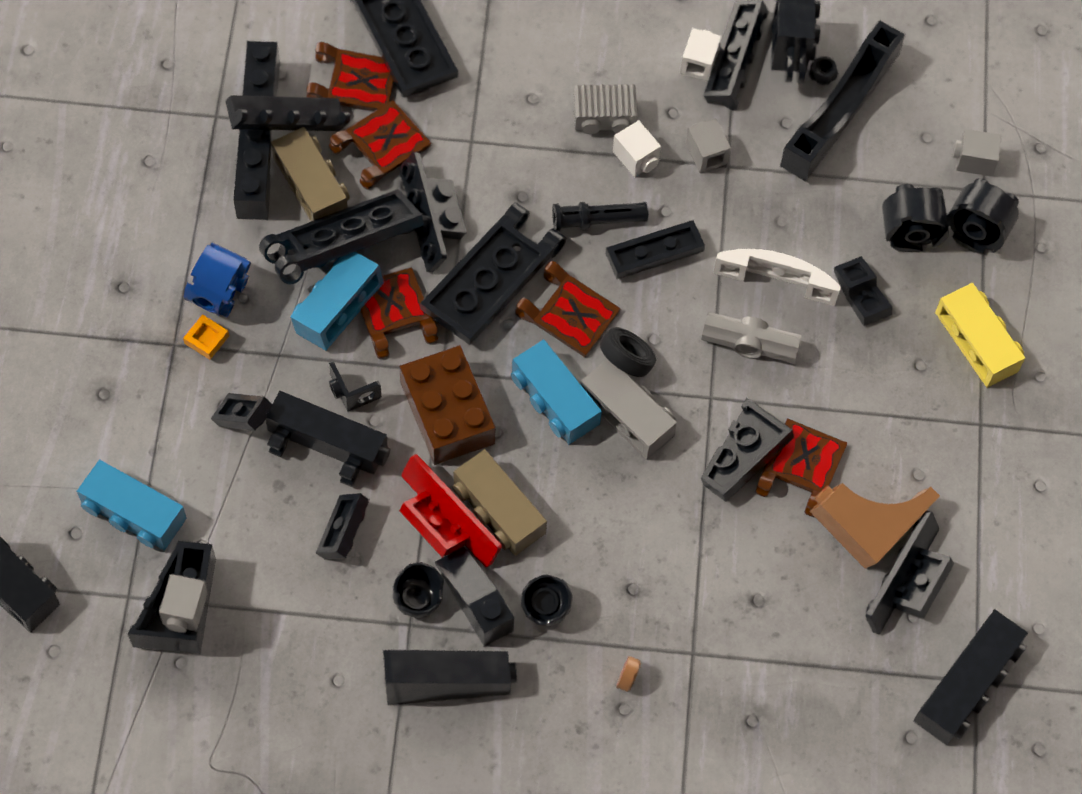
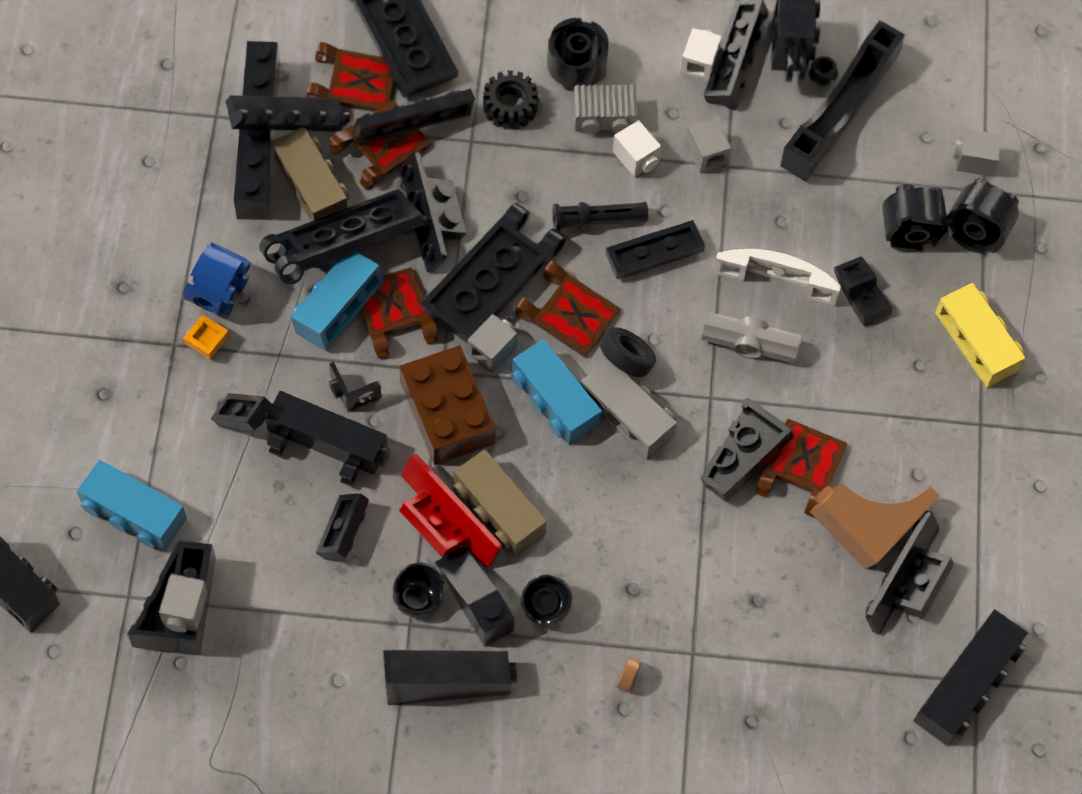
none -> black plate [353,88,475,145]
none -> light grey brick [467,314,517,373]
none -> black tyre [483,70,538,130]
none -> black brick [547,18,609,91]

